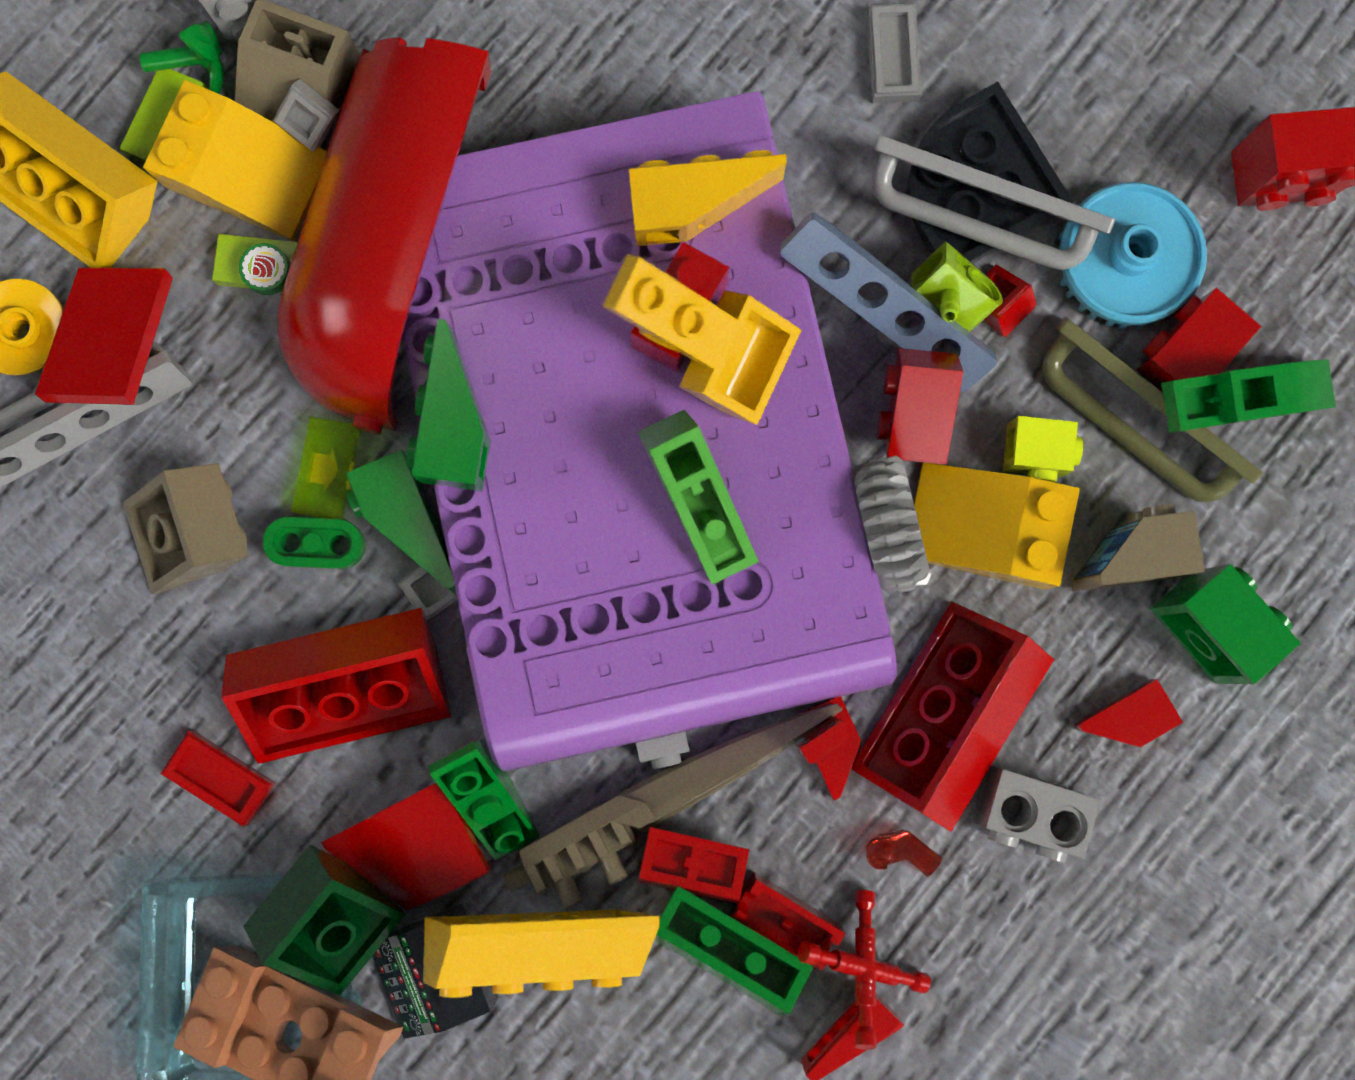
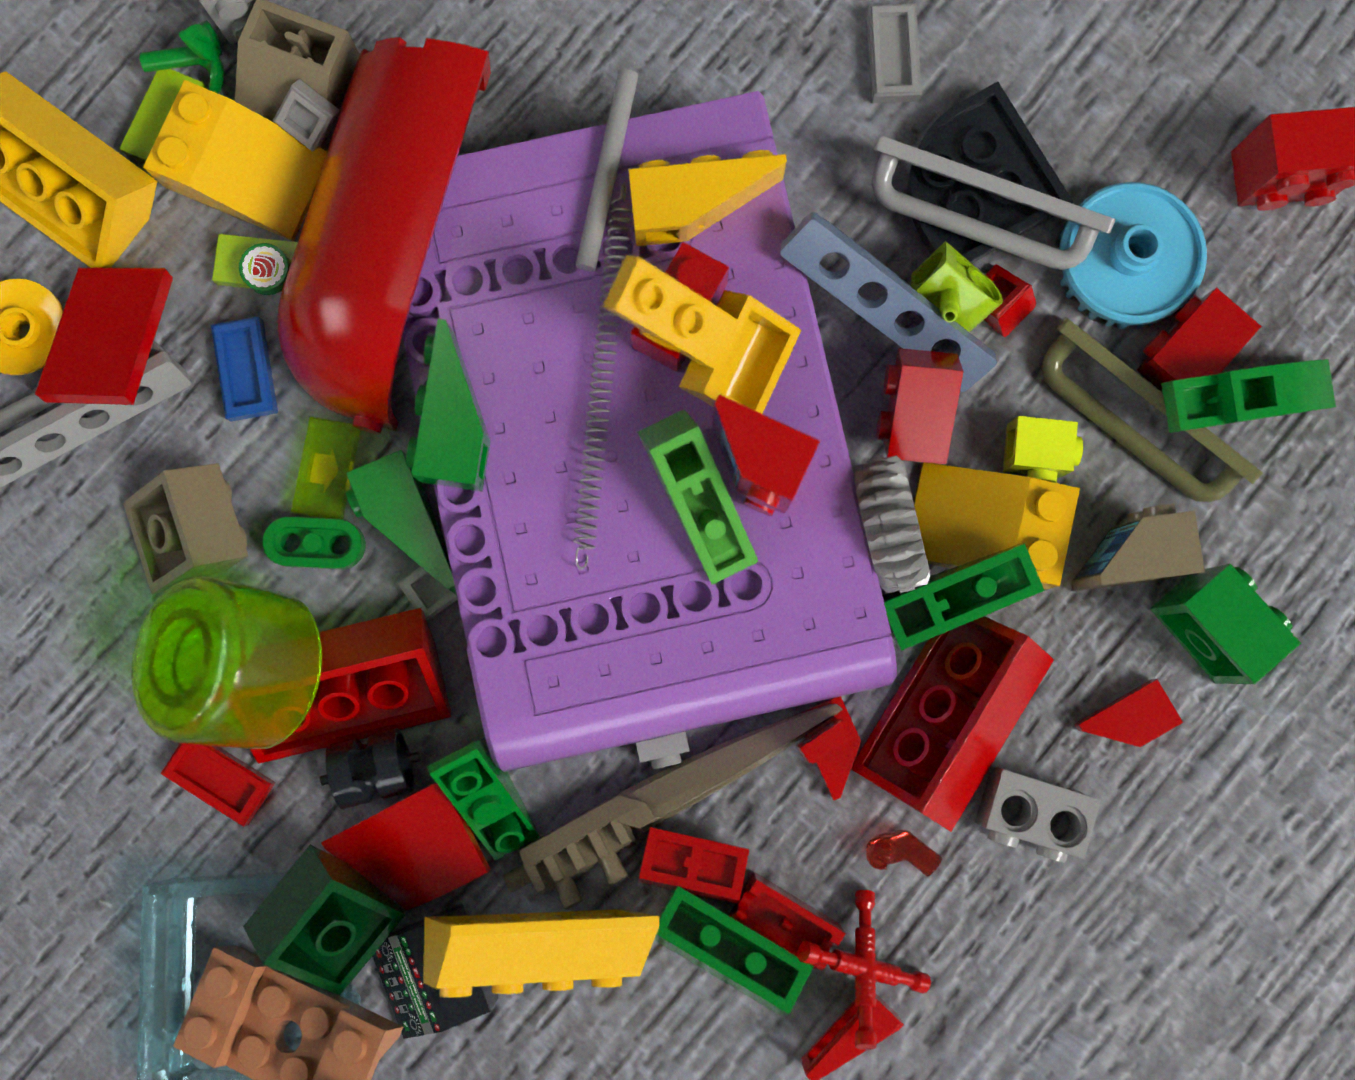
none -> clear neon green piece [131,576,322,750]
none -> blue tile [211,316,278,422]
none -> black wheel [320,728,421,809]
none -> light grey piece [573,183,632,570]
none -> light grey bar [575,69,639,272]
none -> red slope [712,394,820,516]
none -> green slope [882,543,1045,651]

